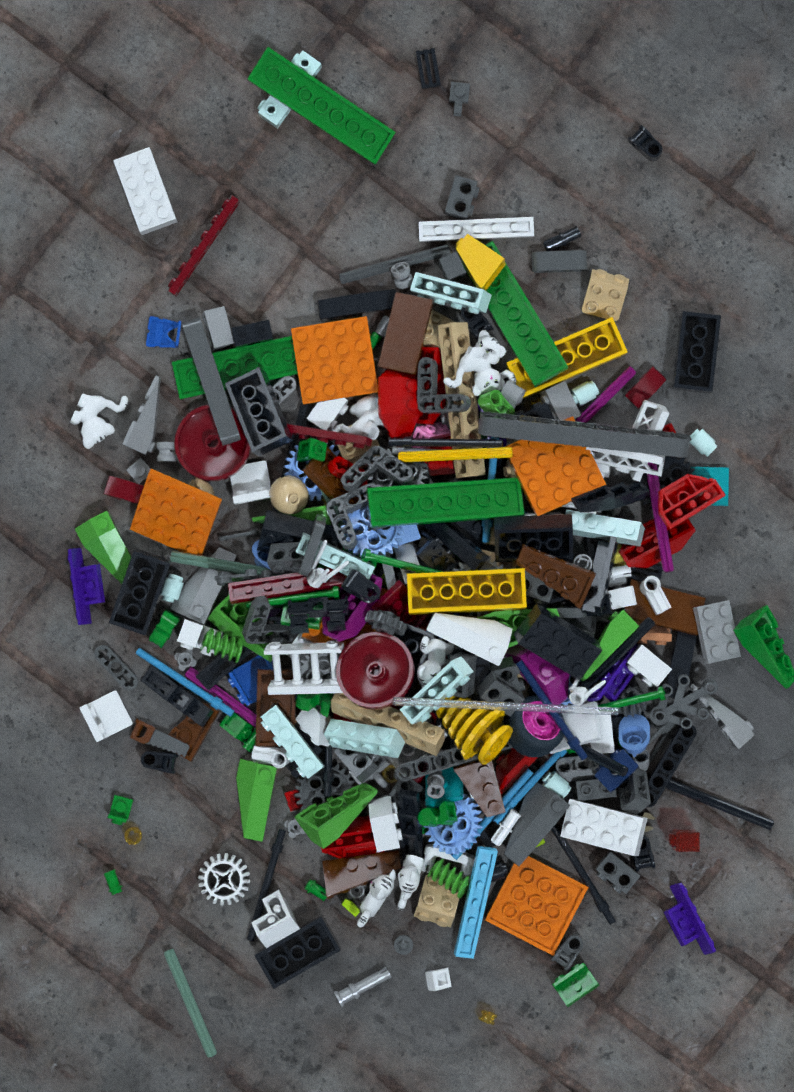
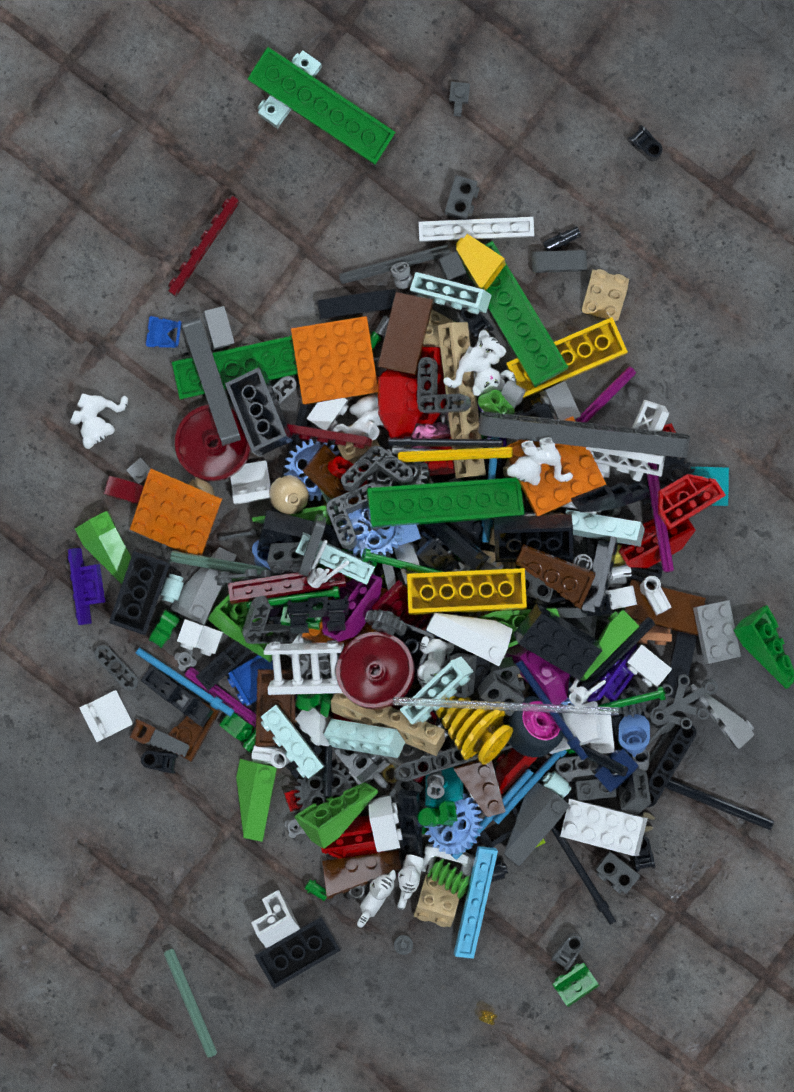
green pin [104,869,123,895] -> none
green bracket [108,795,134,825] -> none
white brick [113,147,177,235] -> none
light grey wedge [122,376,161,456] -> none
clear yellow bush [124,827,142,845] -> none
light grey wheel [157,442,176,462] -> none
white gear [198,853,250,906] -> none
bright green piece [200,628,243,663] -> none
black brick [231,320,274,348] -> none
black bar [247,828,286,941] -> none
green bracket [296,438,327,462] -> none
light grey pin [334,967,392,1007] -> none
black piece [341,569,380,603] -> none
lime tile [341,897,360,917] -> none
black tile [416,48,441,90] -> none
white slope [425,968,452,991] -> none
orange plate [485,856,589,956] -> none
white axle [491,809,521,846] -> none
light aqua brick [571,380,599,406] -> none
dark red slope [625,366,667,409] -> none
dark purple bracket [664,882,716,955] -> none
clear red brick [669,829,700,852] -> none
black brick [672,311,721,394] -> none
light aqua brick [690,429,717,457] -> none
none -> white animal [507,437,573,485]

